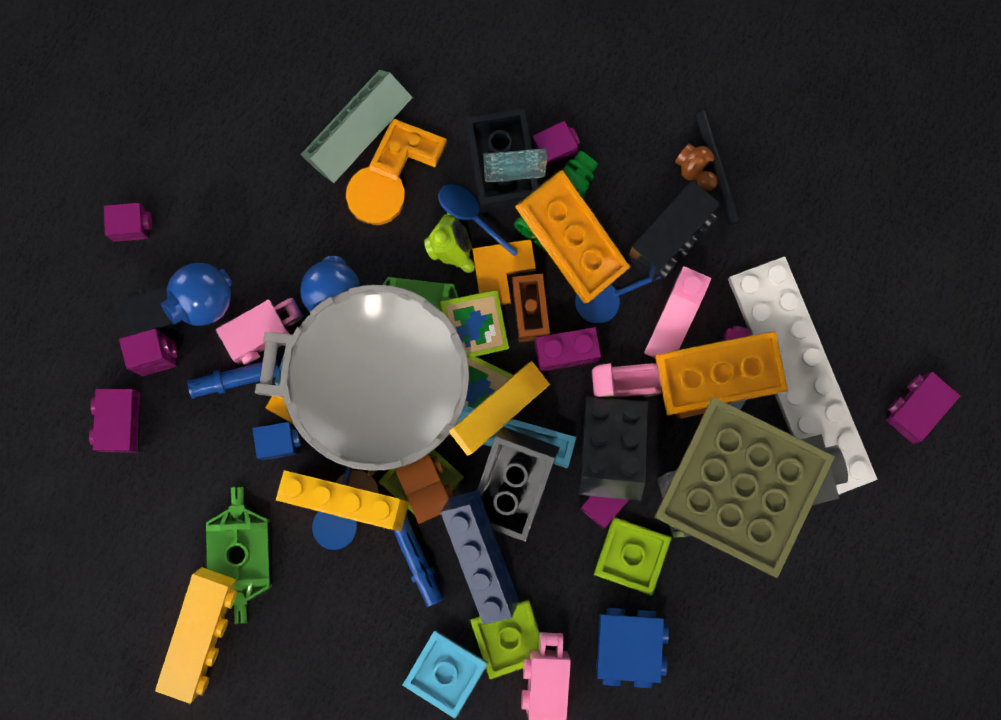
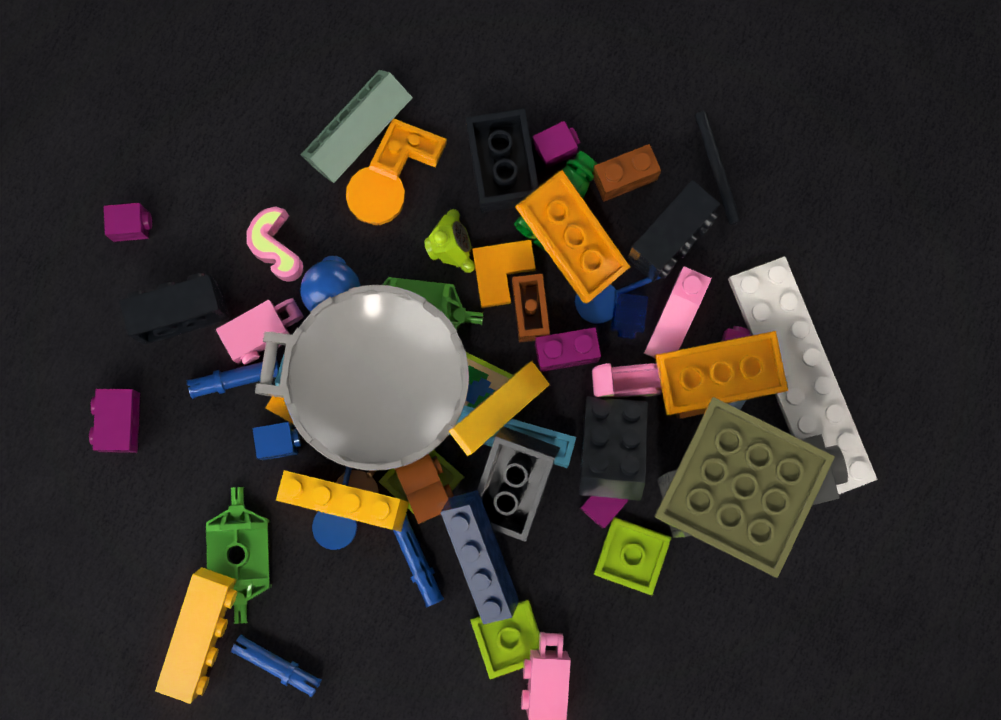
magenta brick [119,329,179,376] -> none
blue brick [161,263,232,326] -> none
medium azure plate [403,630,488,718] -> none
blue piece [438,184,517,256] -> none
tile [438,290,509,358] -> none
clear light blue tile [483,148,547,182] -> none
blue brick [596,608,669,688] -> none
dark orange animal [675,143,717,191] -> none
magenta brick [885,372,960,444] -> none
none -> blue pin [231,635,322,698]
none -> bright pink animal [246,206,303,282]
none -> dark orange brick [592,144,661,202]
none -> clear blue brick [611,293,648,339]

